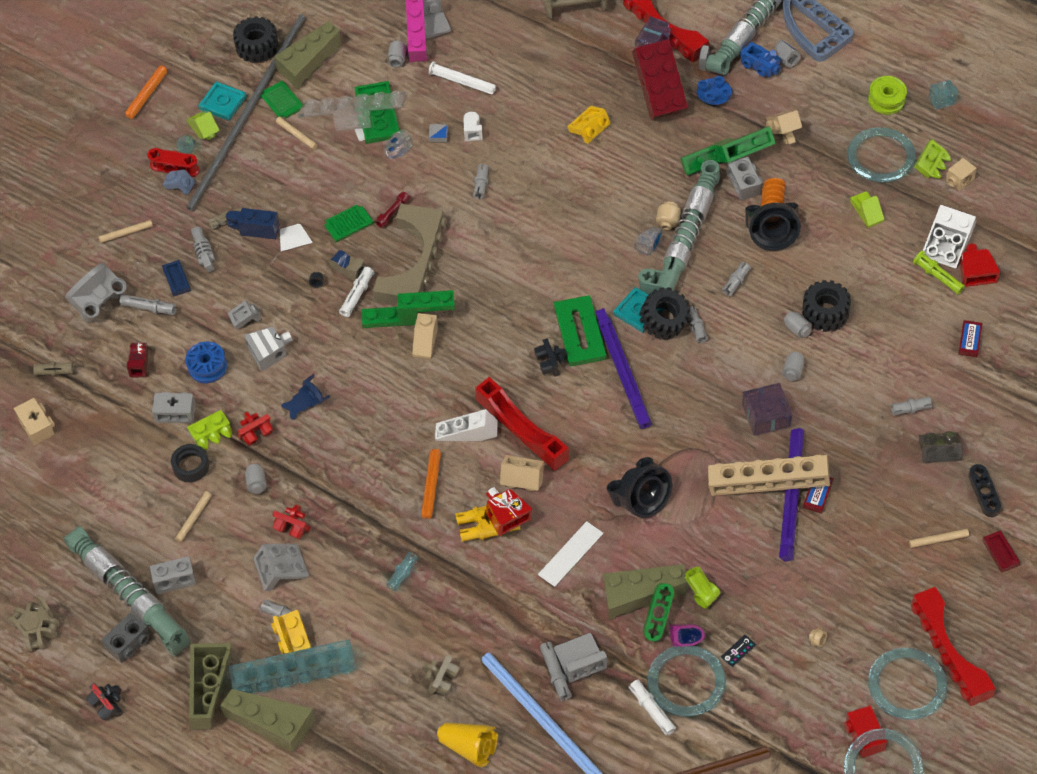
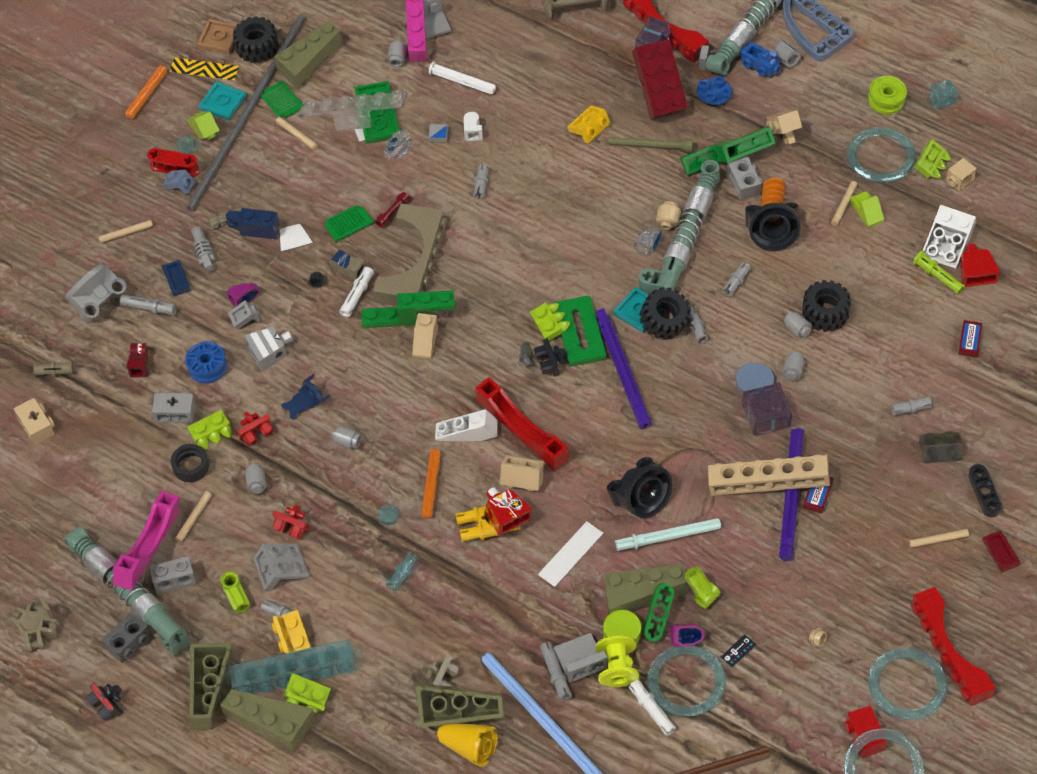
none -> dark pink arch [113,491,180,590]
none -> sticker [169,57,239,80]
none -> medium nougat tile [197,19,237,55]
none -> lime piece [221,571,251,613]
none -> magenta rock [226,282,259,307]
none -> lime bracket [283,673,331,714]
none -> light grey brick [332,425,362,449]
none -> clear light blue tile [378,505,399,526]
none -> olive wedge [415,682,504,728]
none -> flat silver bar [519,342,533,368]
none -> lime plate [530,302,570,341]
none -> neon yellow hose [596,635,639,688]
none -> lime head [603,610,641,645]
none -> olive piece [607,137,693,153]
none -> light aqua axle [615,518,721,551]
none -> sand blue tile [736,363,774,398]
none -> tan bar [831,181,858,226]

